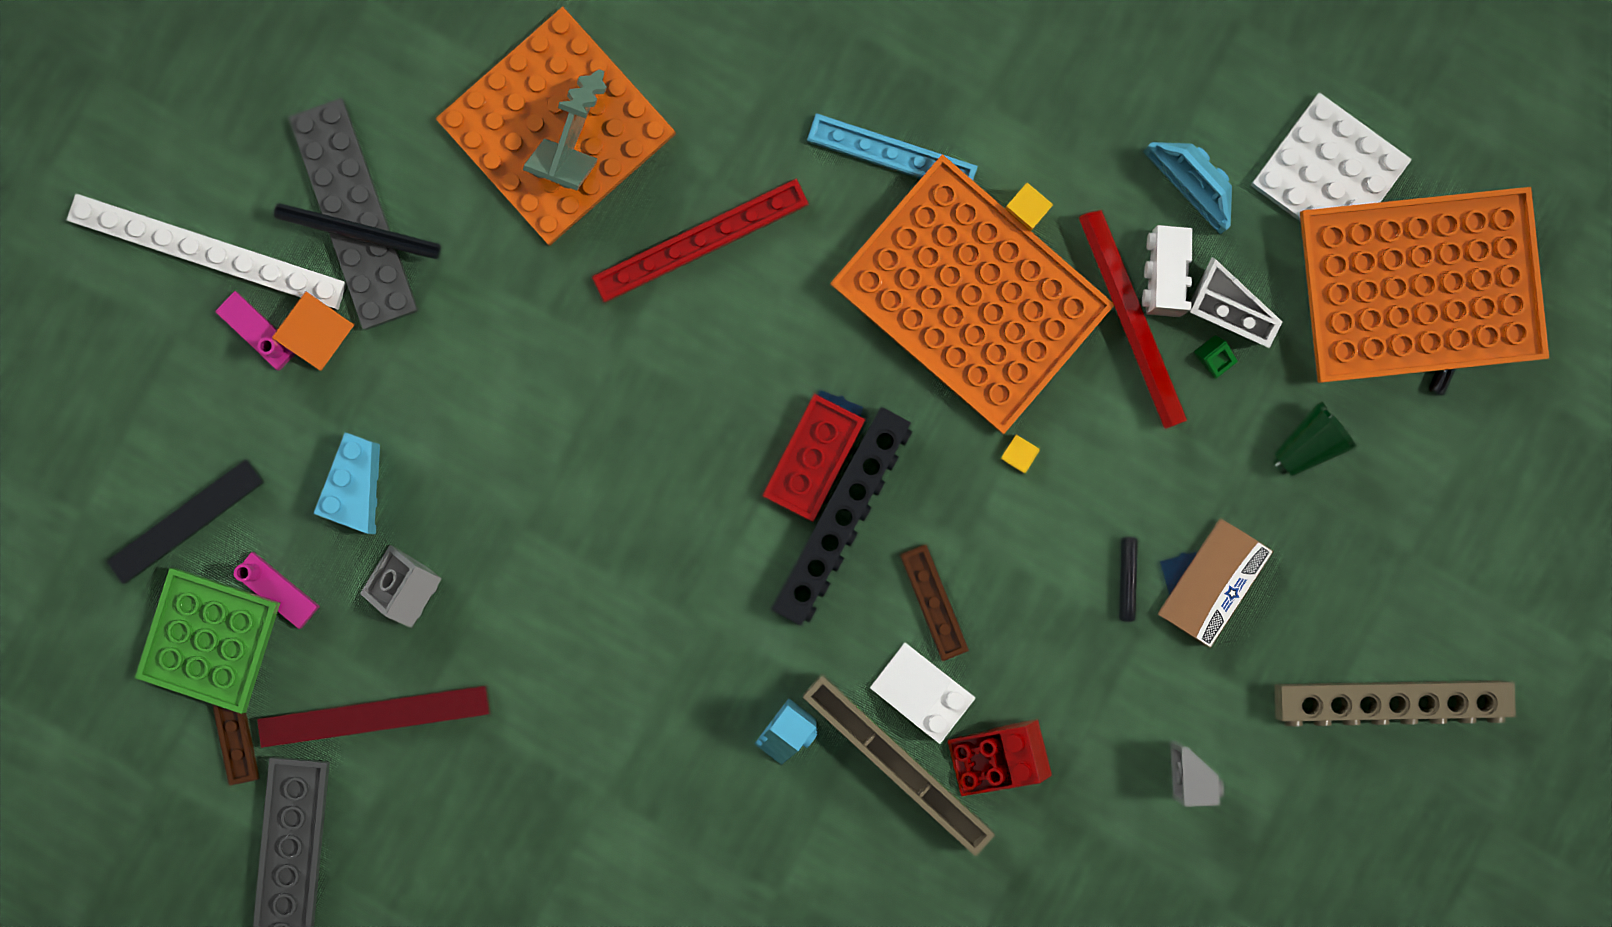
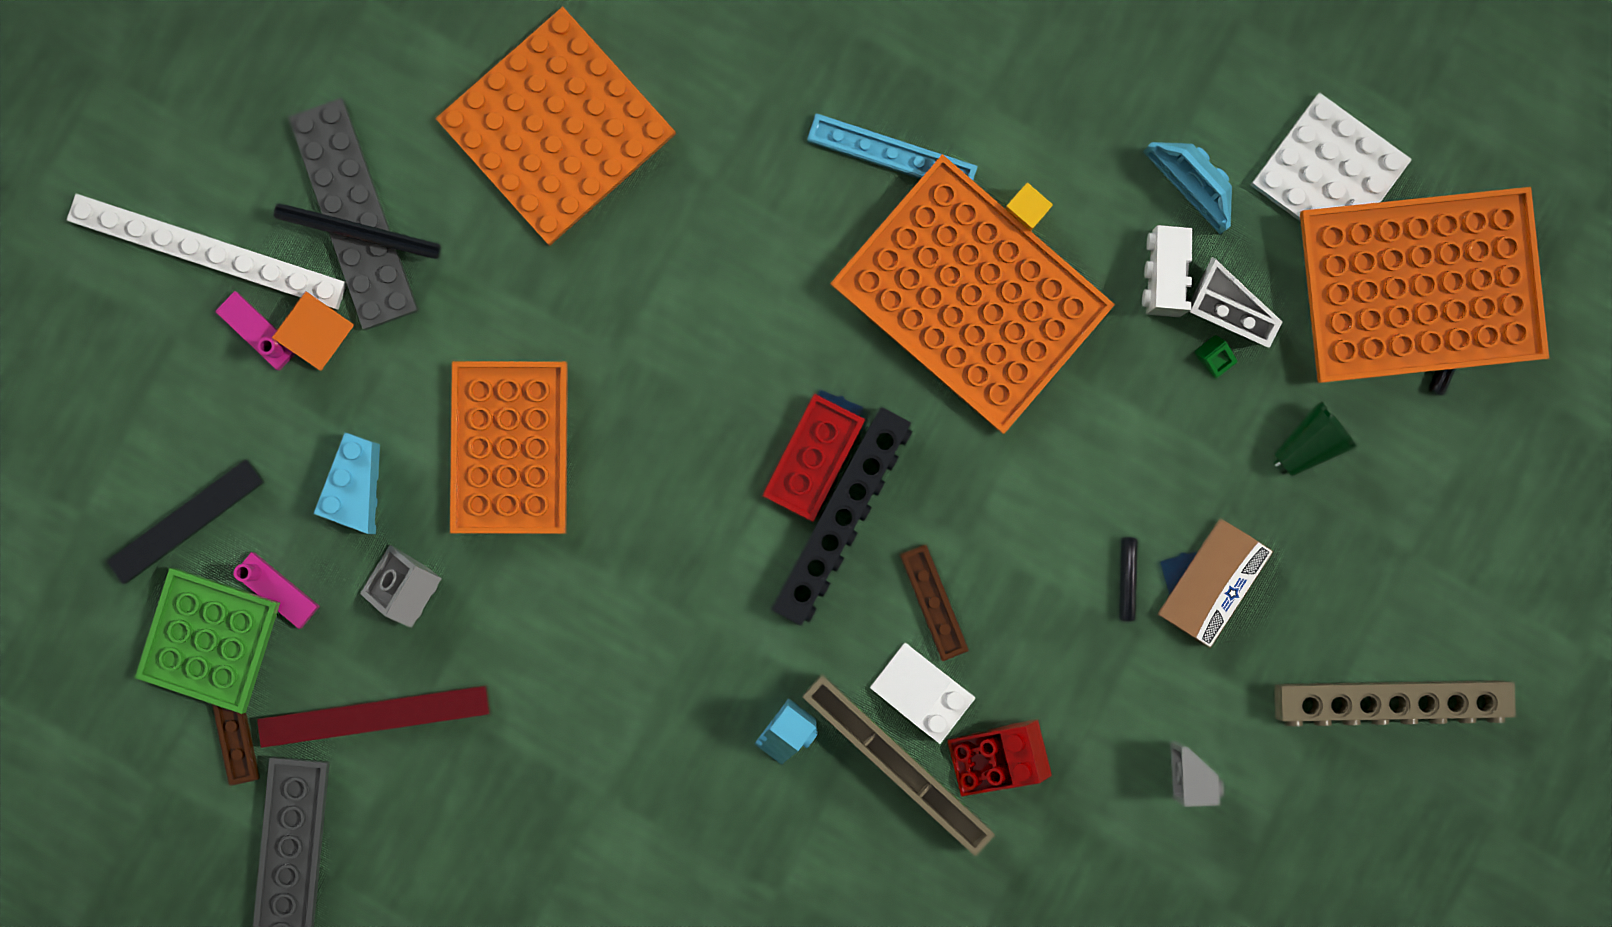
sand green piece [523,69,607,191] -> none
red tile [592,178,809,303] -> none
yellow tile [1000,434,1040,474] -> none
red tile [1079,210,1187,429] -> none
none -> orange plate [450,361,568,534]

